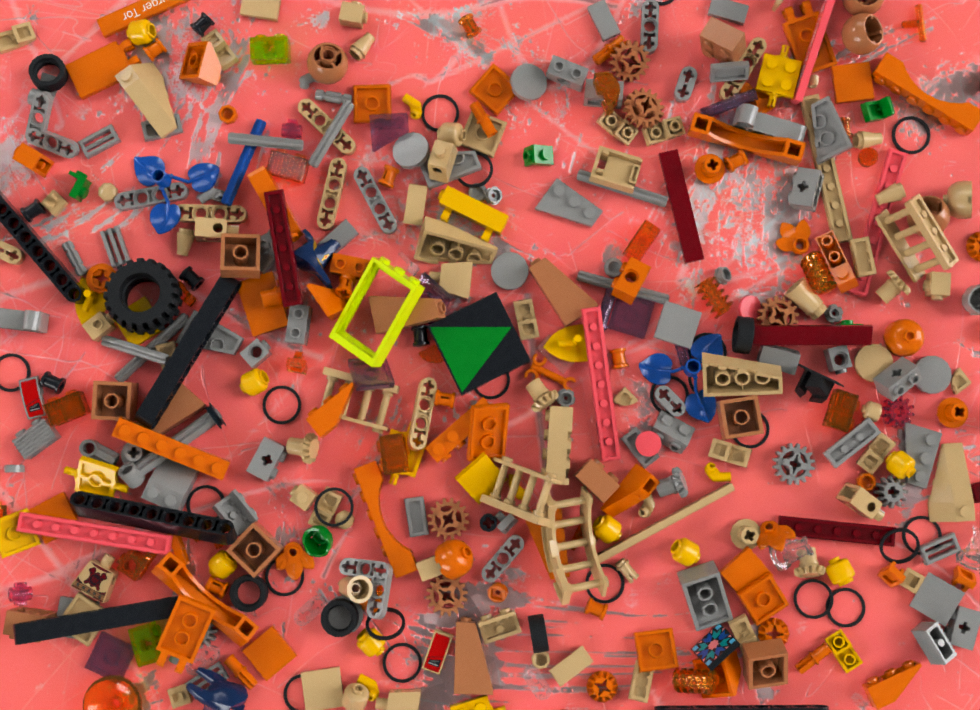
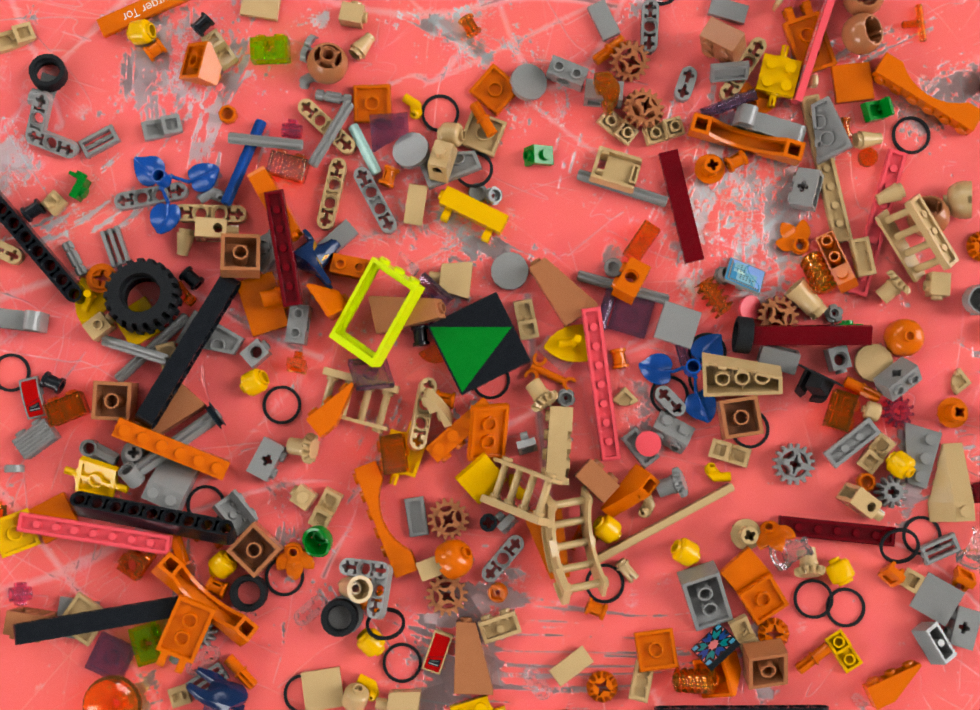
orange brick [12,142,55,178] -> none
orange tile [65,39,142,100] -> none
torso [71,553,119,603] -> none
tan tile [98,183,118,202] -> none
tan wedge [115,62,177,139] -> none
orange tile [242,625,297,681] -> none
black piece [314,487,354,527] -> none
orange bush [335,273,356,299] -> none
tan tile [335,510,355,530] -> none
tan wedge [414,216,498,264] -> none
black tyre [528,614,549,653] -> none
tan tile [531,652,550,669] -> none
light grey wing [535,178,603,228] -> none
light grey tile [915,356,952,394] -> none
none -> light grey piece [299,34,319,63]
none -> light aqua axle [348,123,382,176]
none -> tan slope [421,388,454,428]
none -> light grey tile [516,431,538,456]
none -> piece [723,257,765,296]
none -> orange axle [842,376,882,403]

